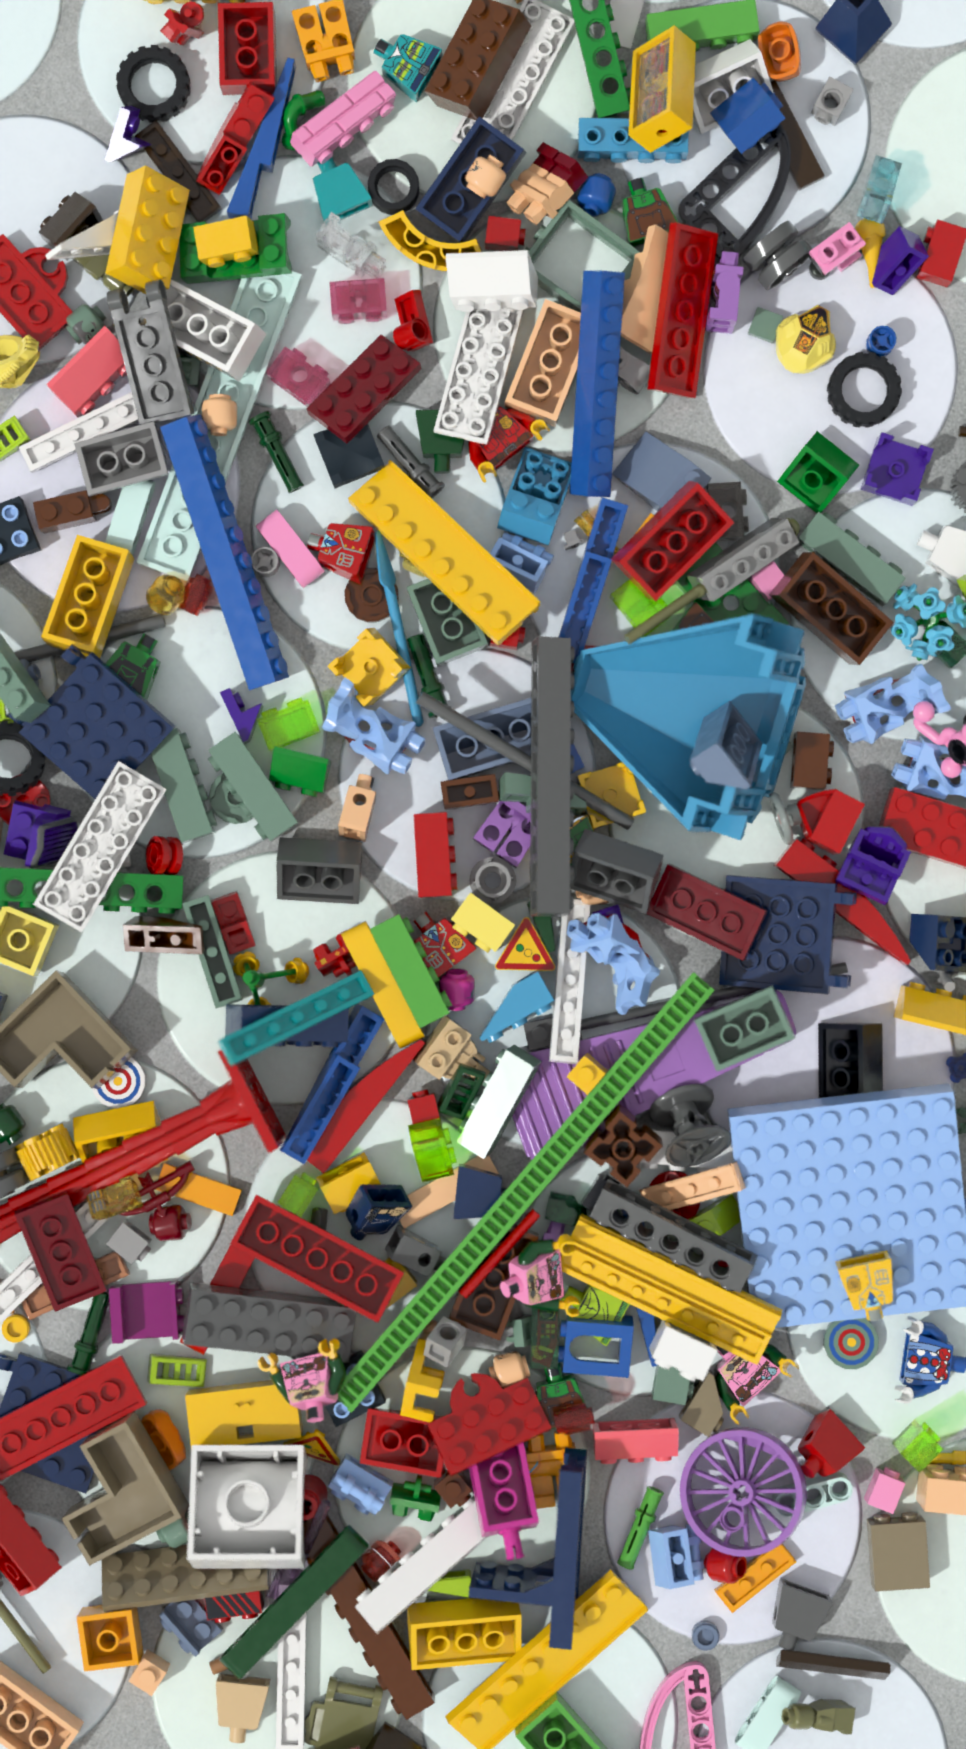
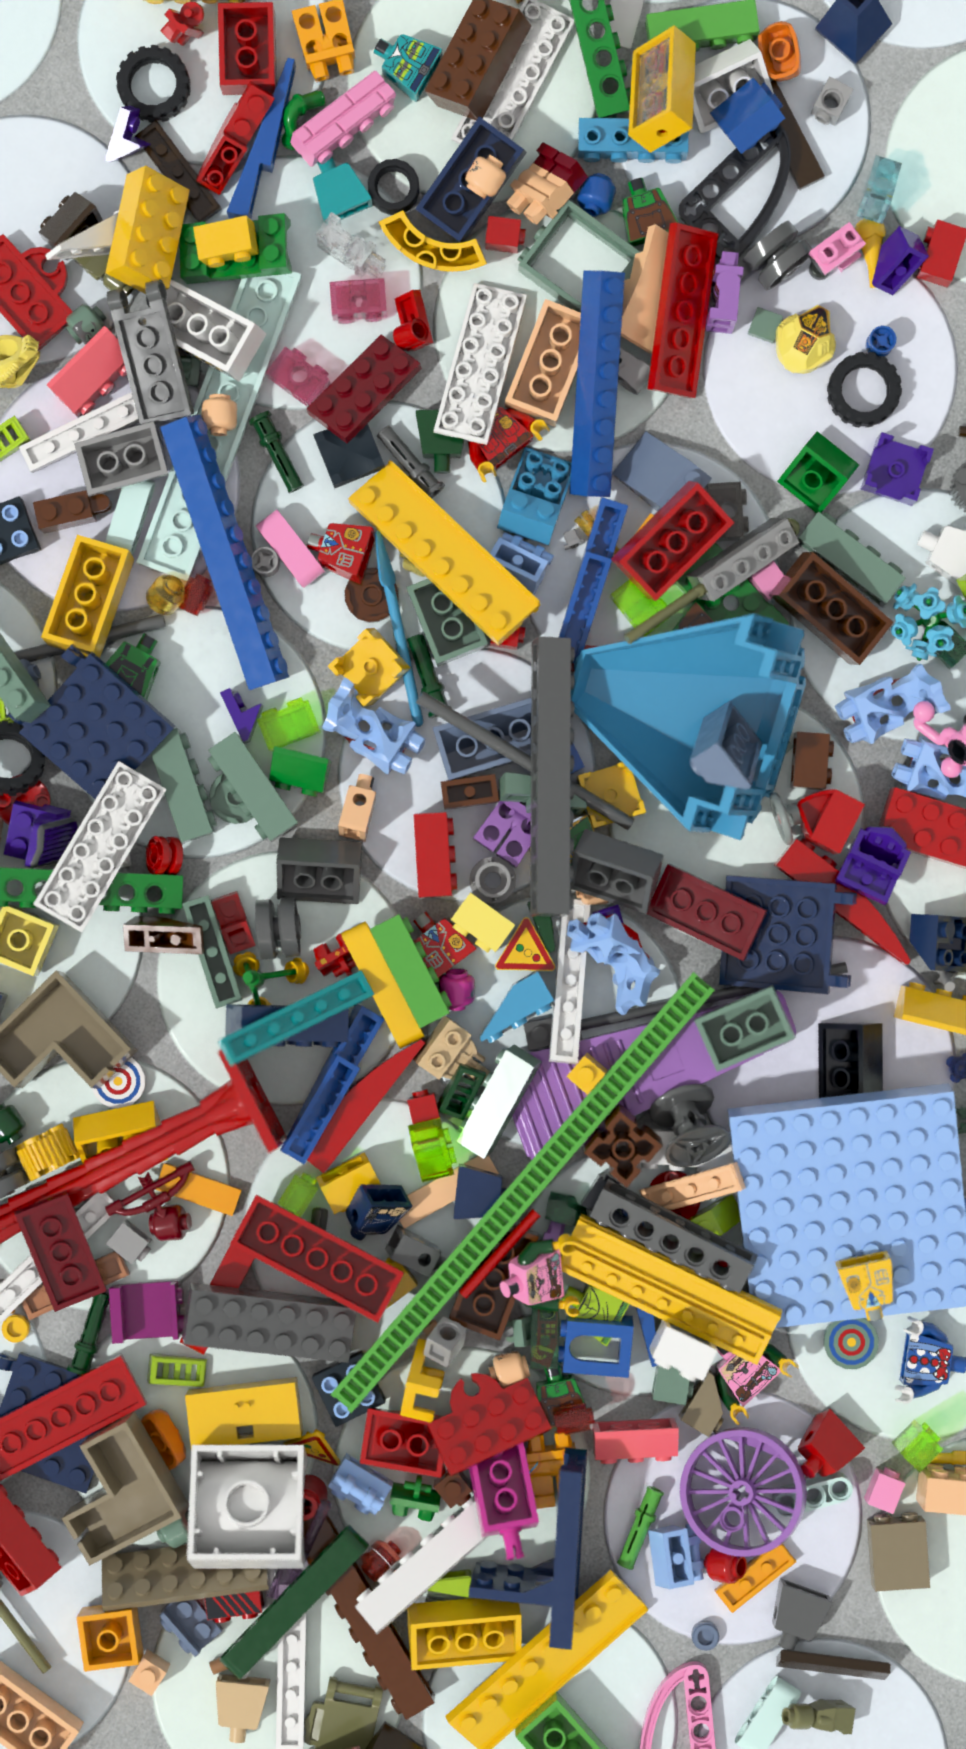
clear yellow leg [86,1176,143,1220] -> none
torso [258,1338,346,1422] -> none
white slope [446,250,538,312] -> none
none -> dark grey wheel [255,897,301,960]

